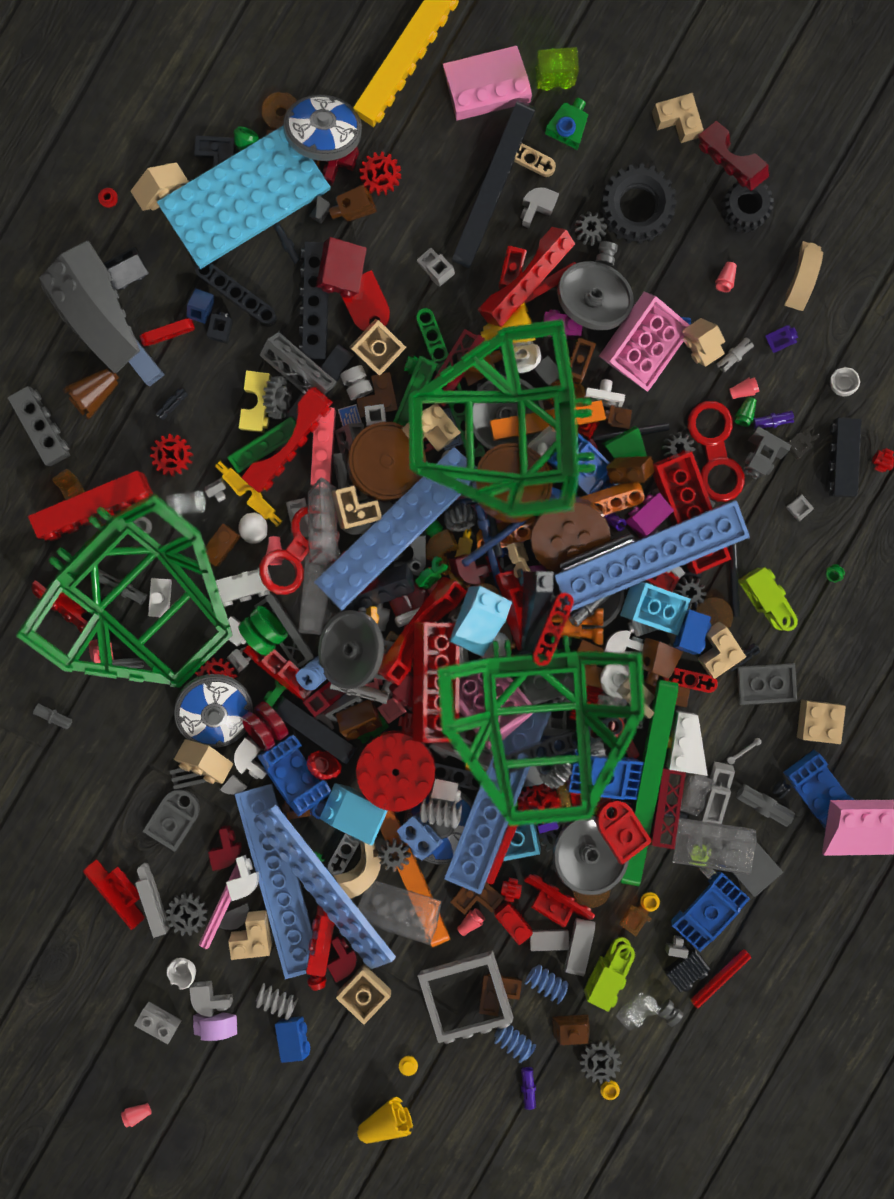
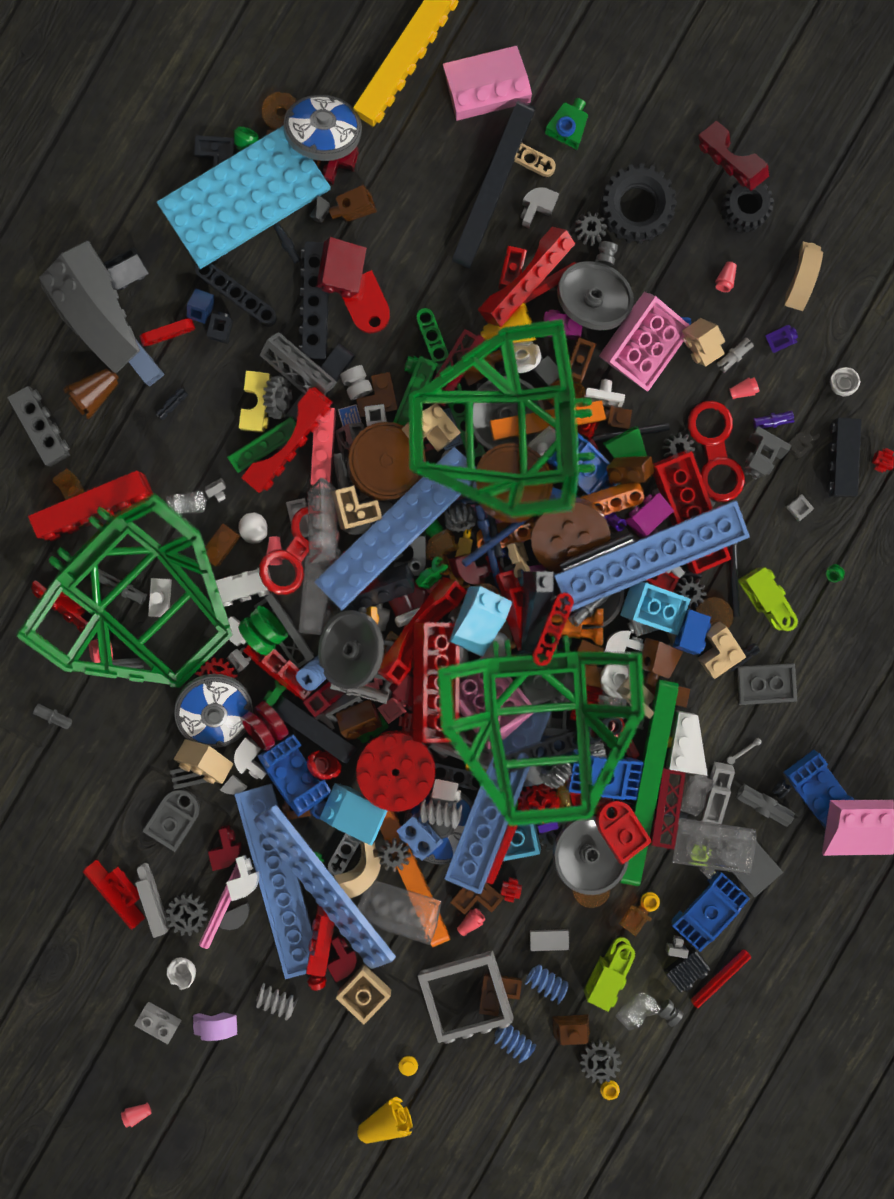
red plate [98,188,118,208] -> none
tan brick [131,162,189,211] -> none
light grey plate [133,517,152,534] -> none
red gear [150,434,193,476] -> none
light grey brick [190,981,233,1017] -> none
yellow piece [215,461,282,527] -> none
tan brick [229,910,272,960] -> none
blue brick [275,1016,310,1063] -> none
tan brick [350,319,406,376] -> none
red gear [360,152,401,196] -> none
light grey brick [417,248,455,287] -> none
red brick [494,901,533,945] -> none
dark purple pin [521,1067,536,1110] -> none
red bracket [524,874,595,928] -> none
clear neon green brick [535,47,579,90] -> none
light grey beam [564,918,595,976] -> none
tan brick [652,93,703,143] -> none
red beam [662,668,718,693] -> none
green cone [735,397,757,427] -> none
tan brick [797,700,846,744] -> none

